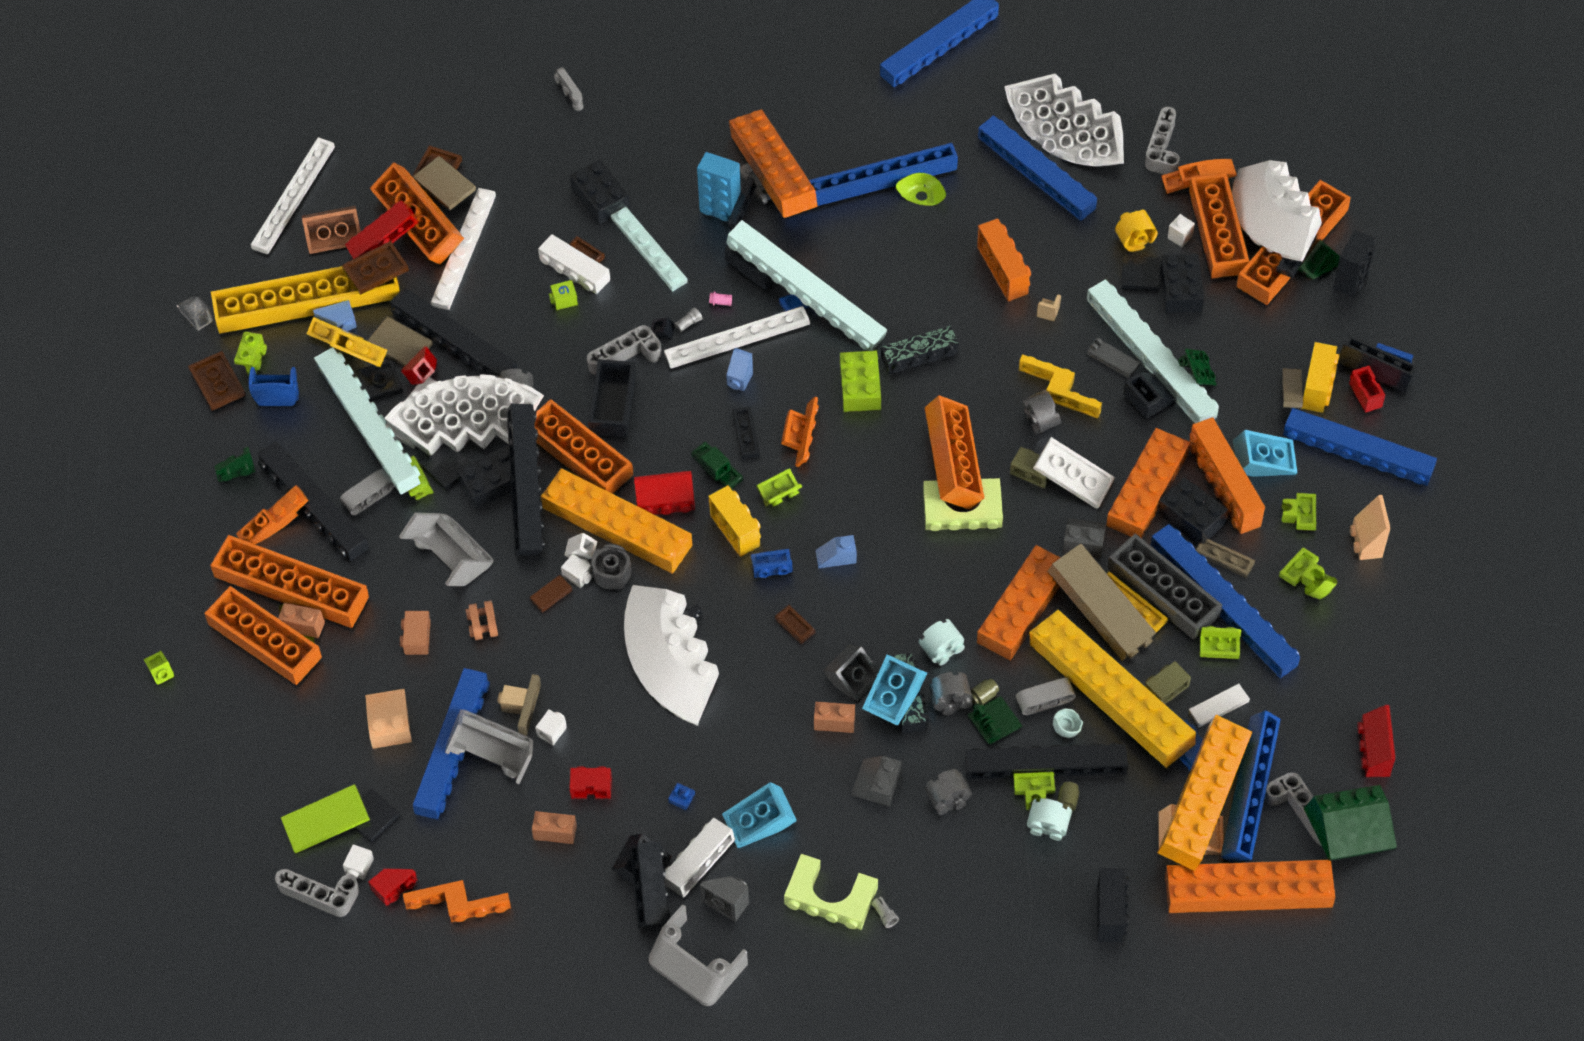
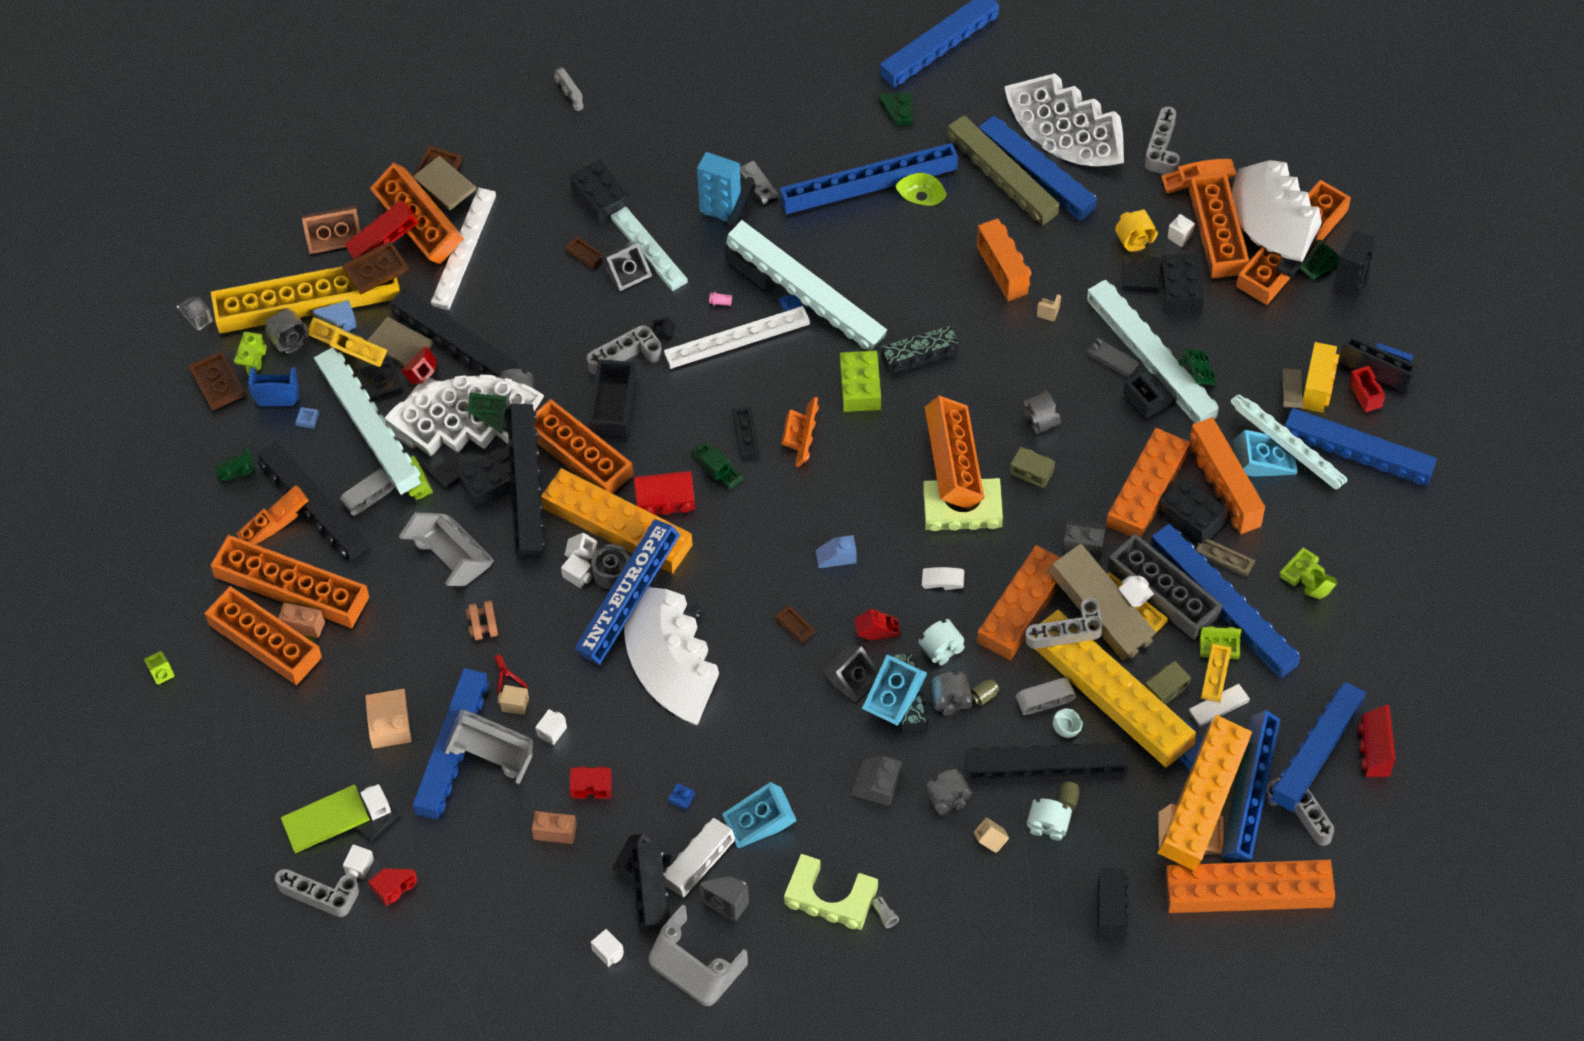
white plate [251,137,335,254] -> none
nougat brick [400,611,431,655] -> none
orange bracket [403,880,511,922] -> none
dark tan tile [518,674,541,735] -> none
reddish brown tile [530,575,572,613] -> none
white brick [538,234,610,295] -> none
lime brick [549,280,578,310] -> none
light grey pin [674,307,703,333] -> none
yellow brick [709,486,761,557] -> none
medium blue slope [726,348,753,391] -> none
orange brick [729,109,818,218] -> none
blue bracket [751,549,793,578] -> none
lime bracket [756,468,802,507] -> none
nougat brick [814,702,855,733] -> none
dark green hinge [968,696,1023,745] -> none
lime plate [1013,772,1055,810] -> none
yellow bracket [1019,354,1102,418] -> none
white tile [1033,437,1115,509] -> none
lime plate [1281,493,1316,531] -> none
dark green slope [1304,785,1397,861] -> none
light nougat slope [1350,495,1390,560] -> none
none -> flat silver brick [265,308,309,353]
none -> medium blue tile [295,407,319,429]
none -> white brick [360,784,391,820]
none -> dark green wing [467,392,508,434]
none -> red plant [494,655,527,695]
none -> blue brick [574,519,680,665]
none -> white brick [591,929,624,967]
none -> dark grey slope [600,241,652,291]
none -> red slope [854,609,901,641]
none -> dark green wing [878,92,913,125]
none -> white slope [922,567,965,590]
none -> olive brick [947,115,1059,225]
none -> tan panel [974,817,1009,853]
none -> light grey beam [1026,598,1102,648]
none -> white brick [1119,576,1154,607]
none -> yellow tile [1201,643,1232,703]
none -> light aqua hinge [1231,395,1347,489]
none -> blue brick [1271,682,1366,812]

